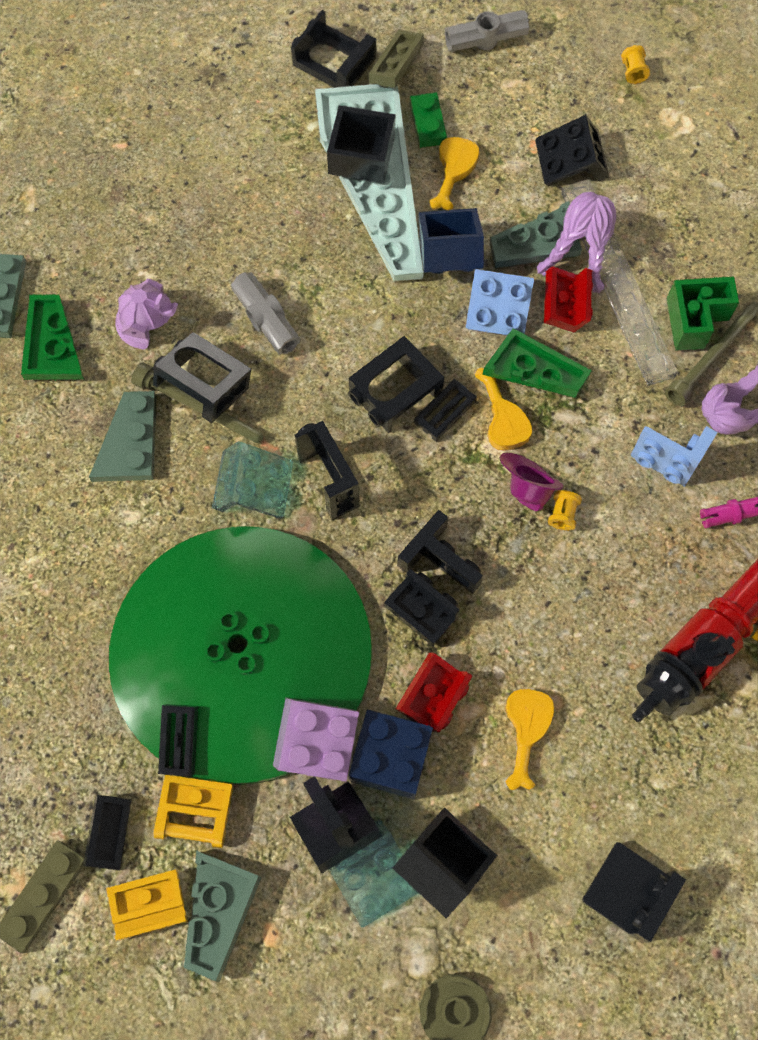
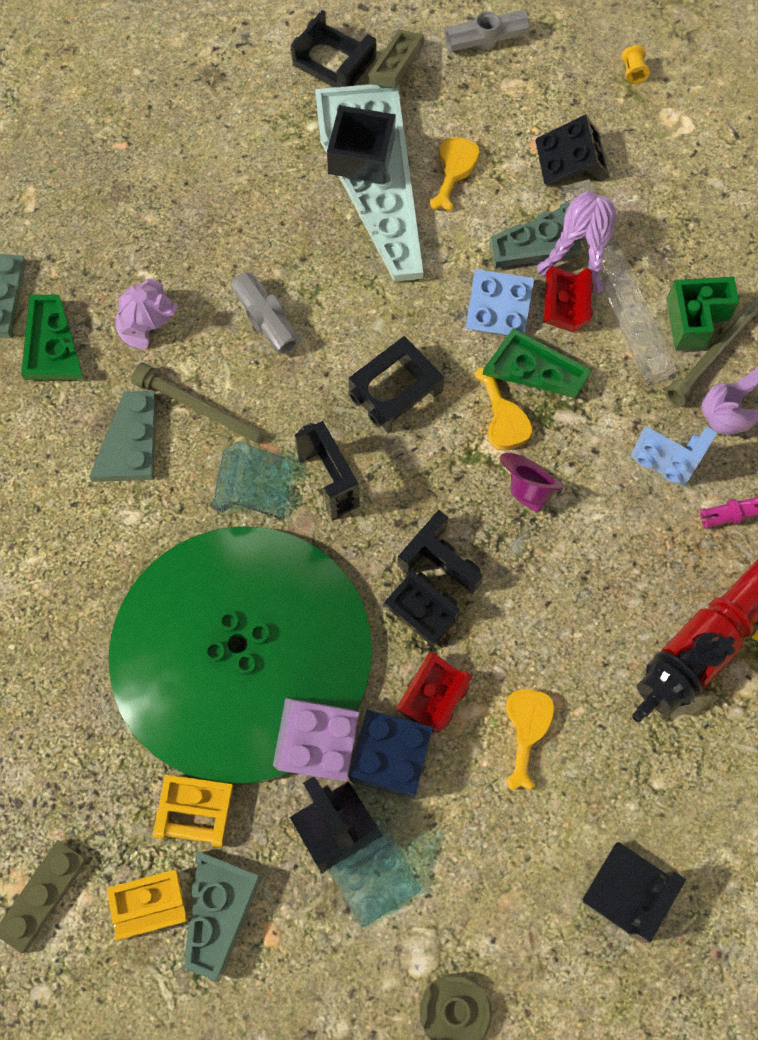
black tile [83,795,132,871] -> none
panel [153,332,251,423] -> none
black tile [158,704,198,776] -> none
black piece [392,807,498,919] -> none
green plate [410,92,447,148] -> none
black tile [414,378,477,442] -> none
dark blue piece [419,208,484,274] -> none
yellow bush [548,490,582,531] -> none

